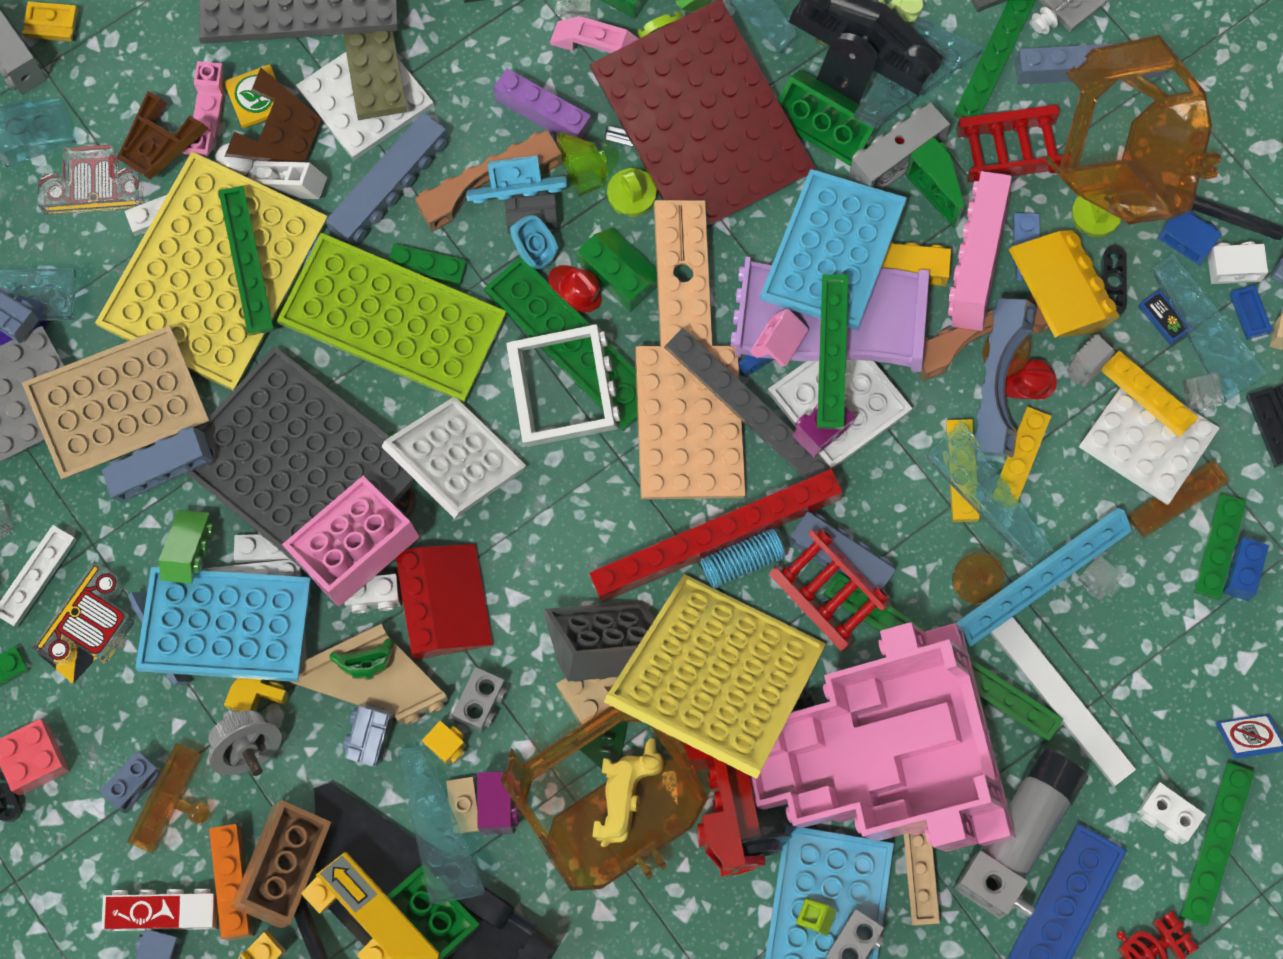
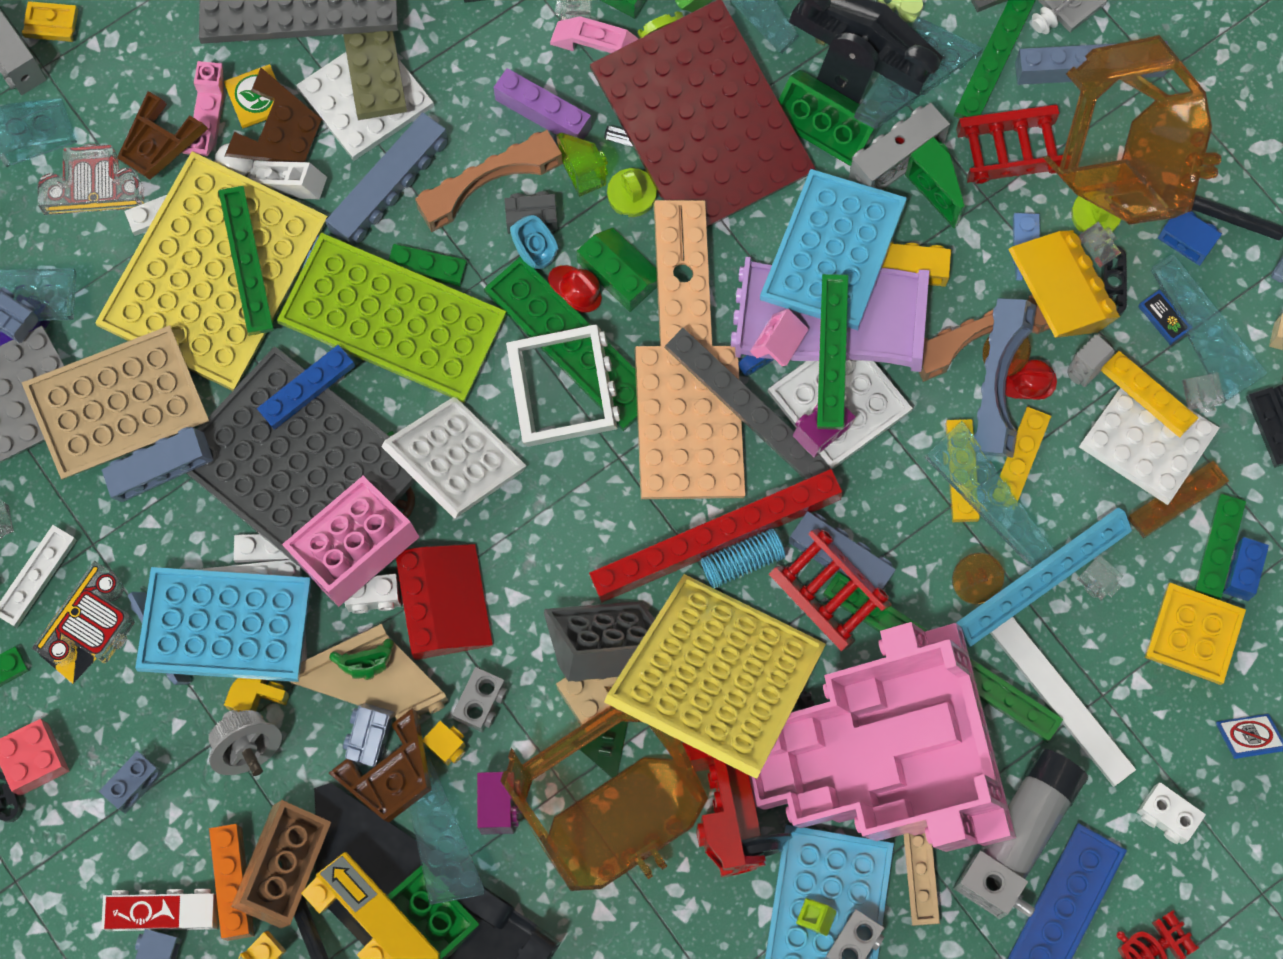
clear orange plate [127,743,210,854] -> none
bright green brick [159,510,214,584] -> none
tan plate [446,777,480,836] -> none
medium azure bracket [466,155,567,203] -> none
light yellow animal [593,738,664,847] -> none
bright pink brick [948,171,1012,331] -> none
green plate [1179,763,1255,927] -> none
white brick [1207,242,1268,284] -> none
blue tile [1229,285,1273,340] -> none
none -> blue plate [257,345,355,430]
none -> reddish brown wing [329,708,432,823]
none -> clear brick [1079,222,1121,268]
none -> yellow plate [1144,583,1246,685]

